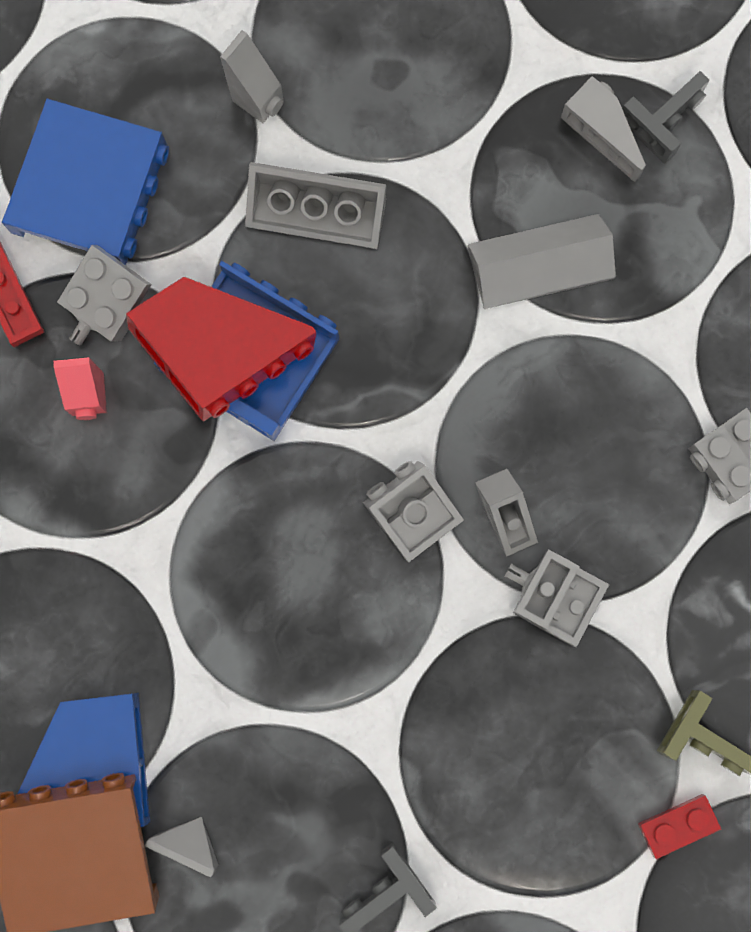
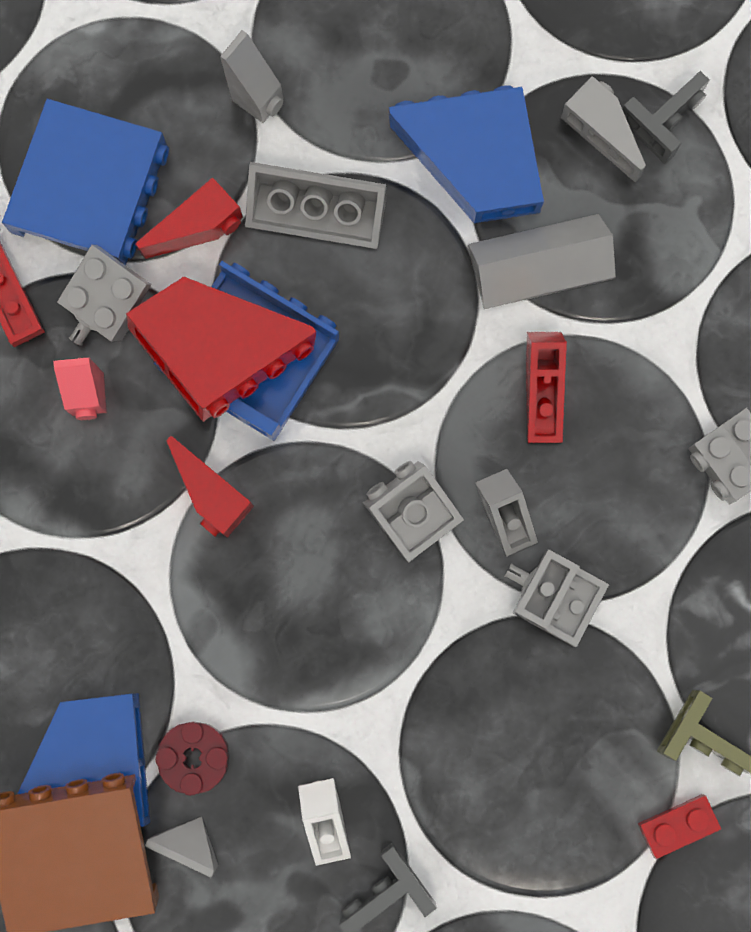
none -> red slope [135,177,243,259]
none -> dark red plate [155,722,229,796]
none -> red slope [166,436,254,538]
none -> white slope [298,778,351,866]
none -> blue slope [389,85,544,223]
none -> red slope [526,332,567,443]

